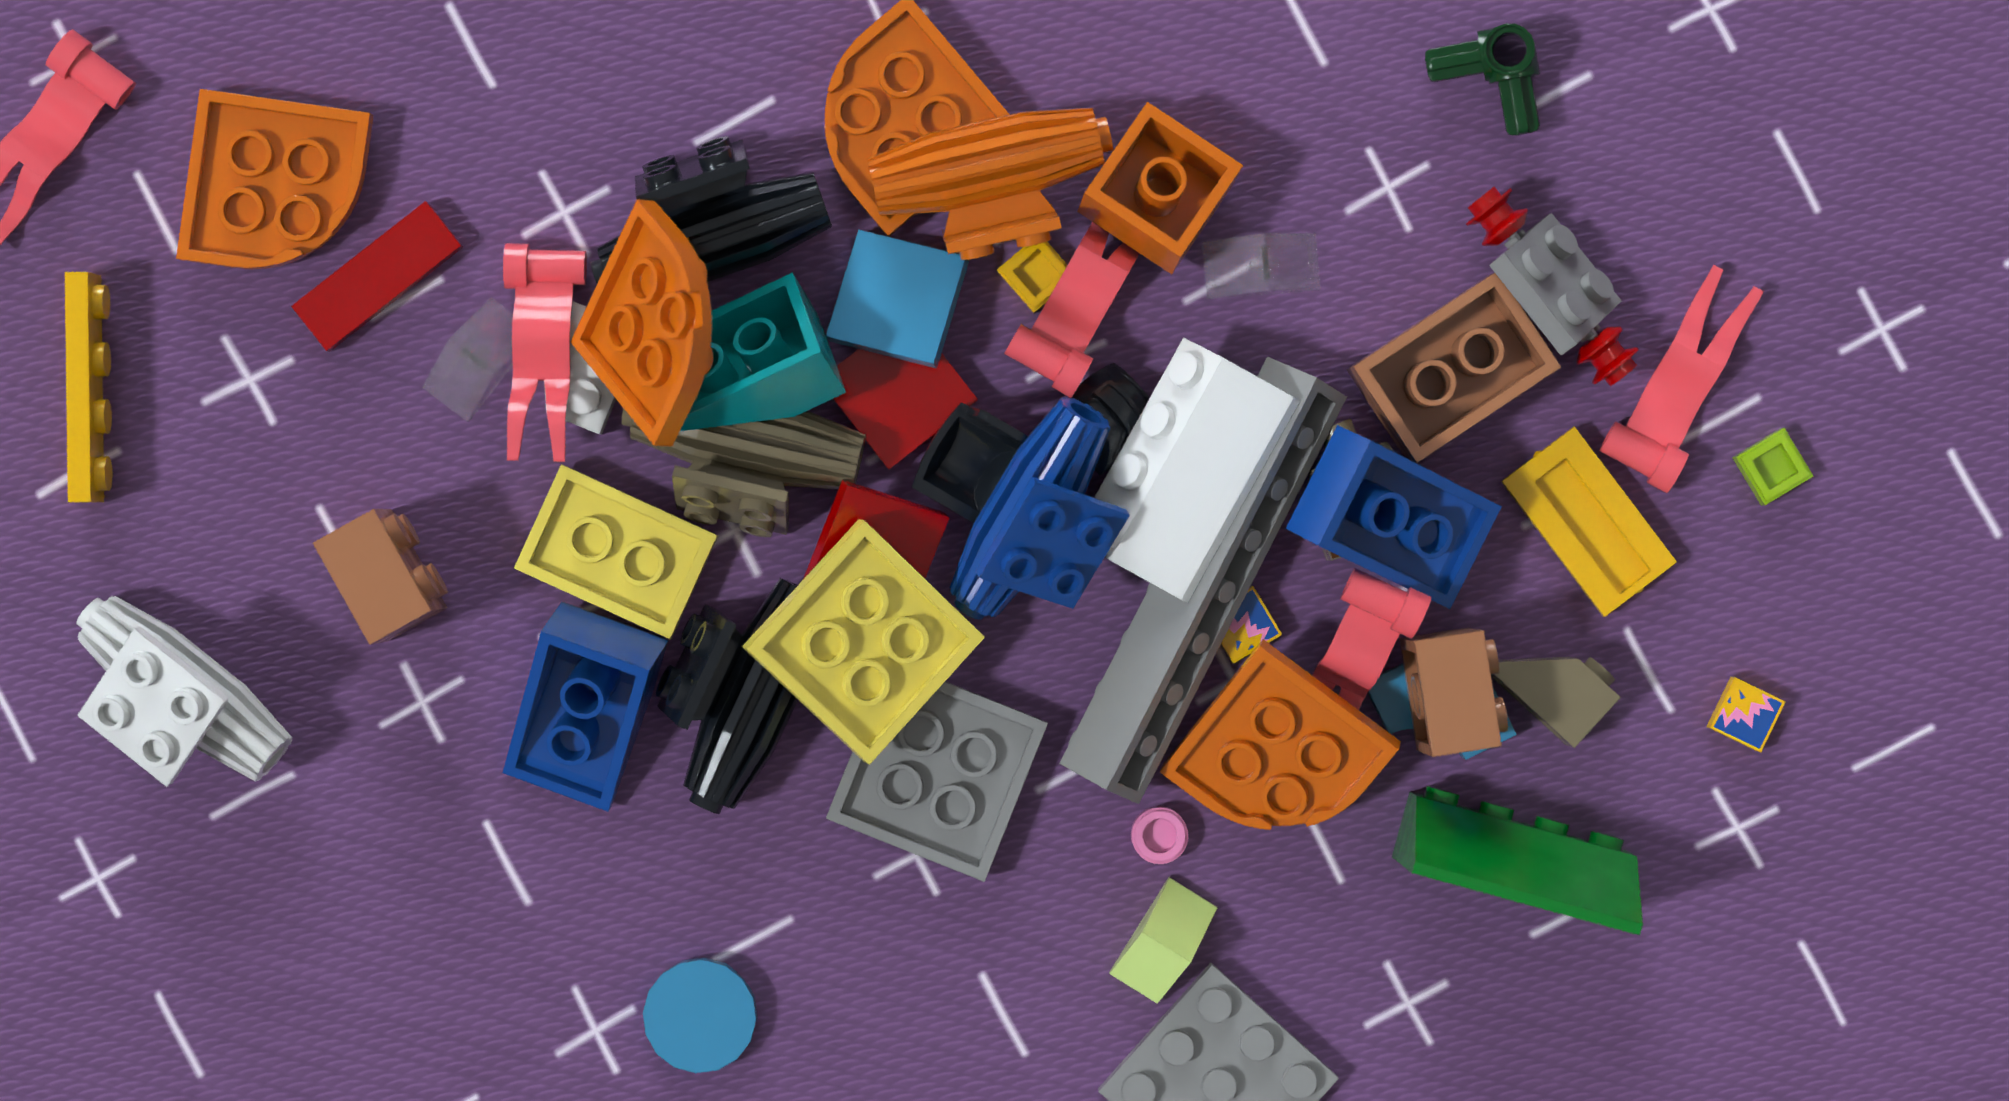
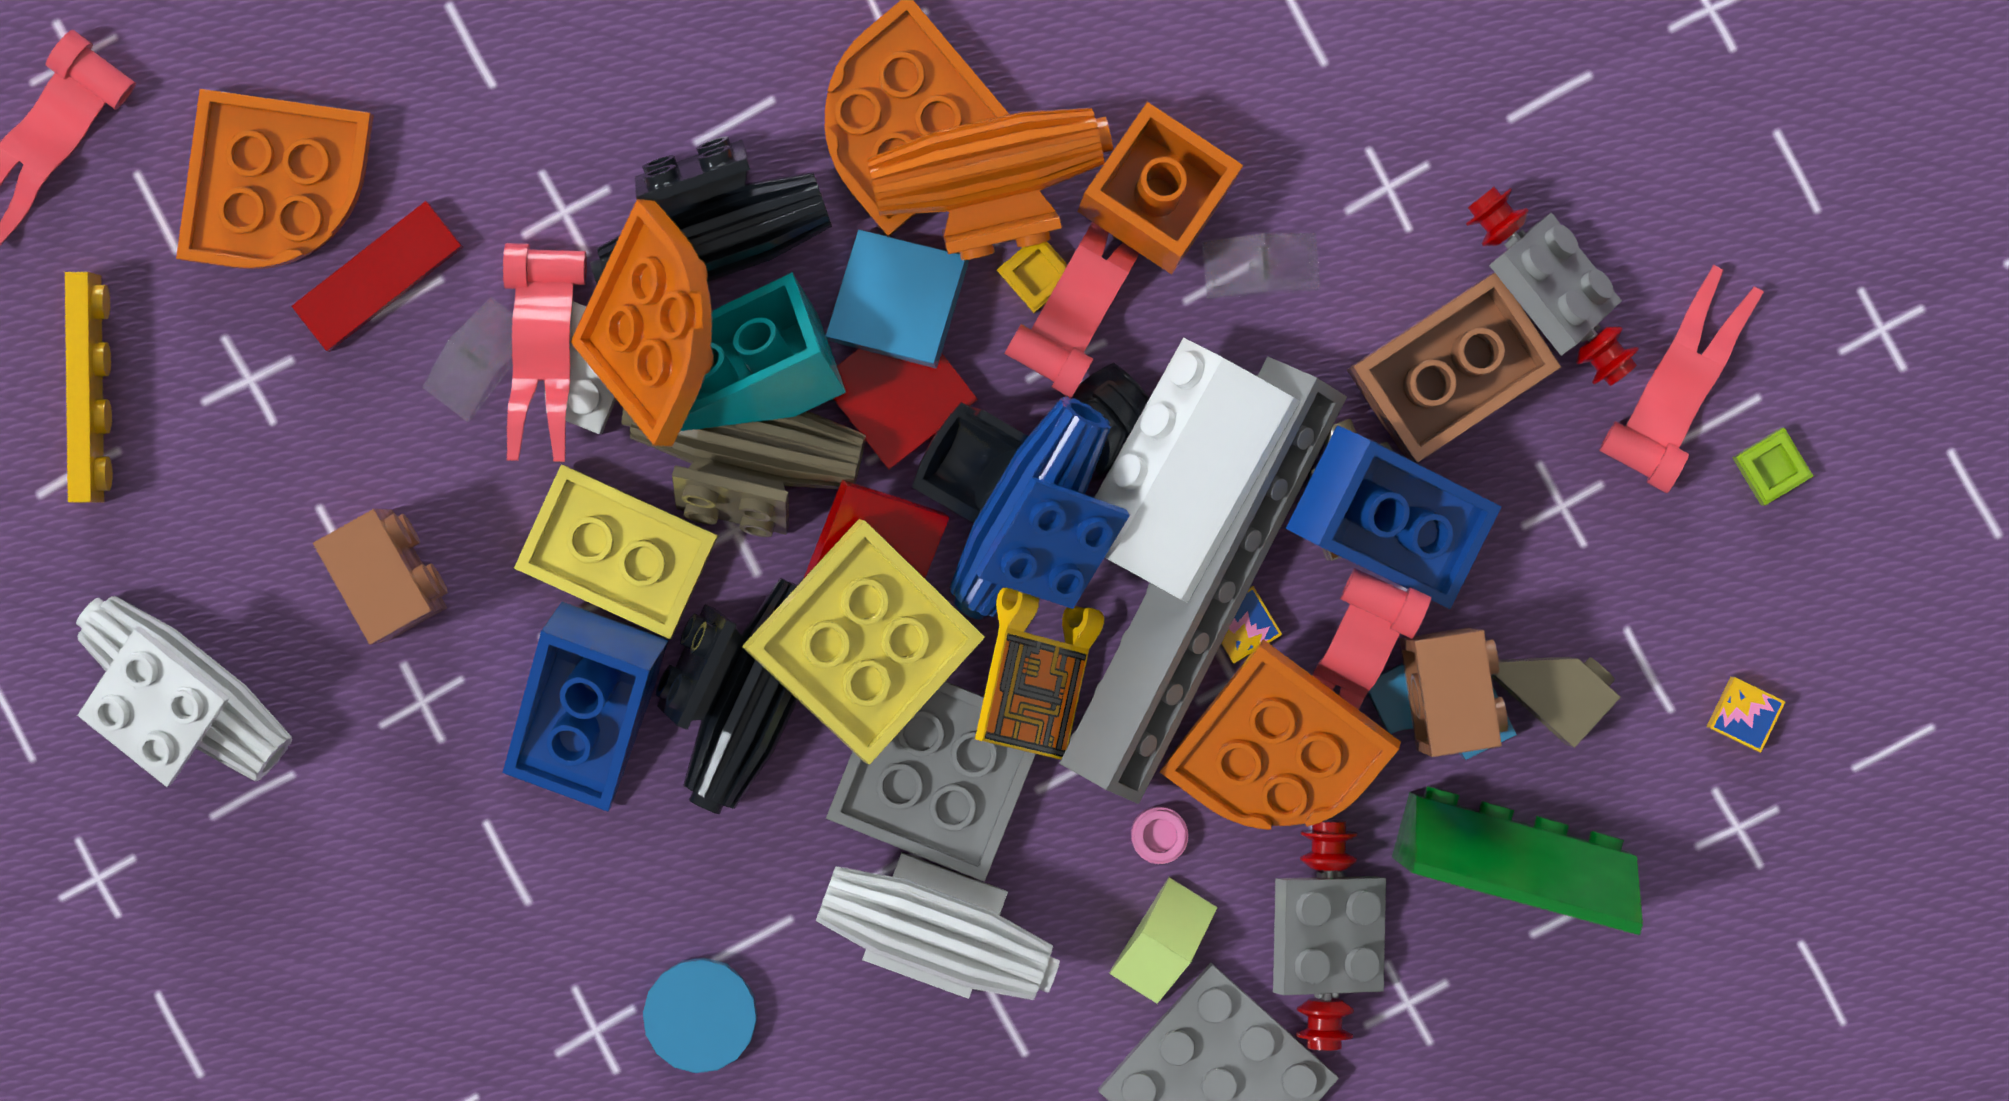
dark green axle [1425,24,1540,136] -> none
yellow piece [1501,426,1677,617] -> none
none -> white plate [816,852,1060,1000]
none -> flag [975,587,1104,760]
none -> light grey plate [1273,819,1386,1051]

